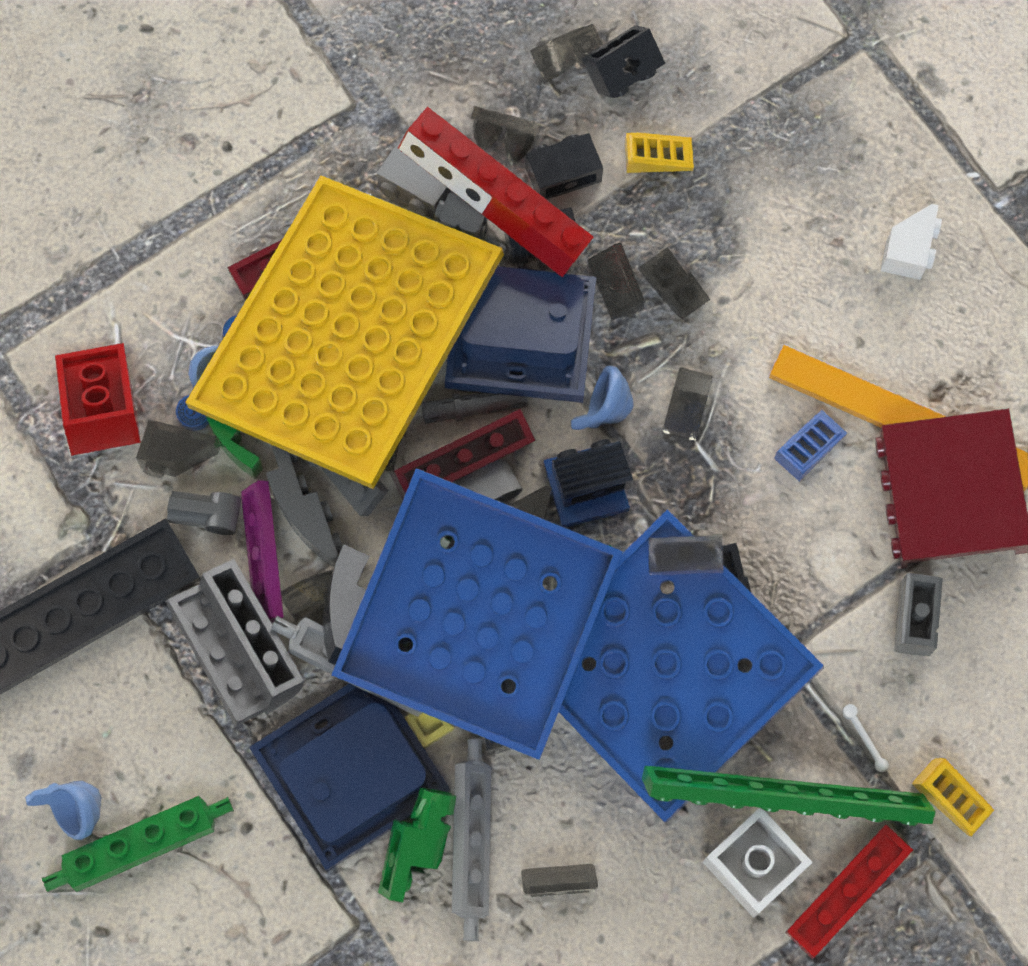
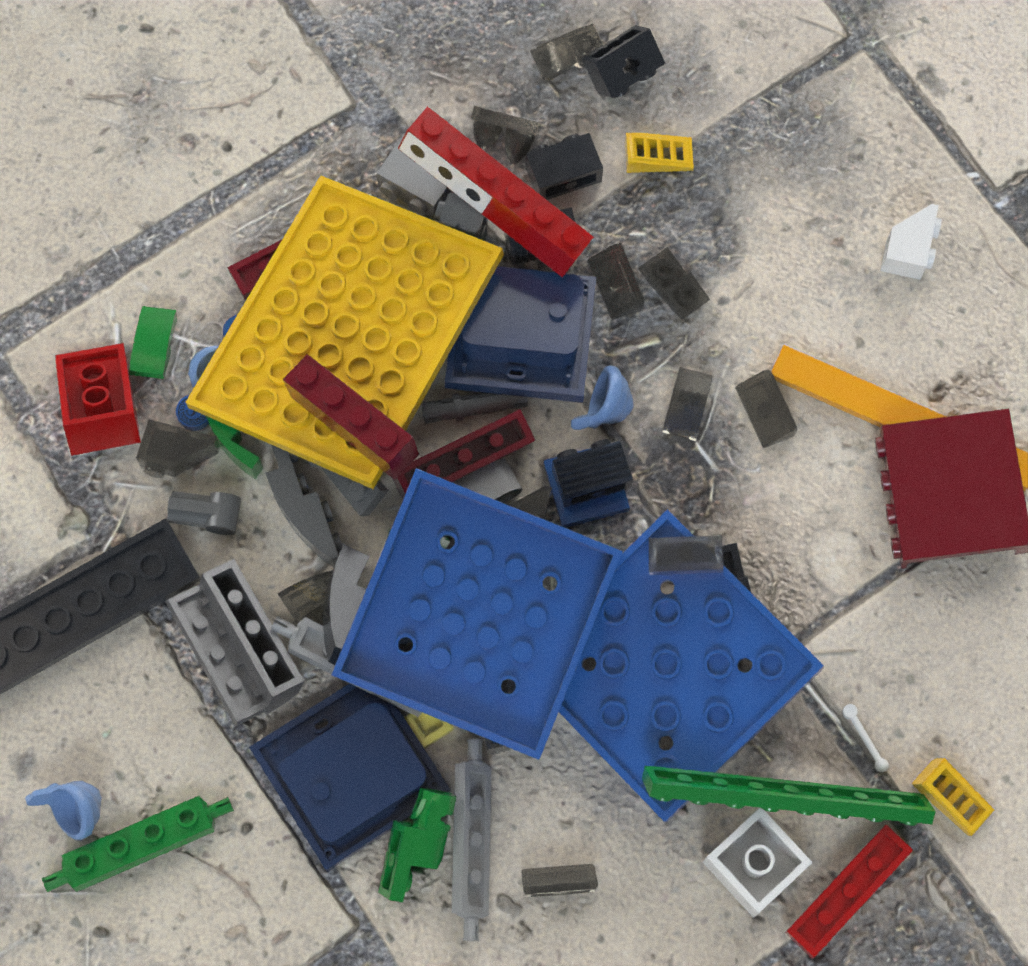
magenta tile [241,480,284,624] -> none
slope [774,410,847,482] -> none
dark grey brick [894,573,943,656] -> none
none -> green slope [129,306,177,379]
none -> dark red brick [282,354,419,480]
none -> clear smoke slope [735,368,798,448]

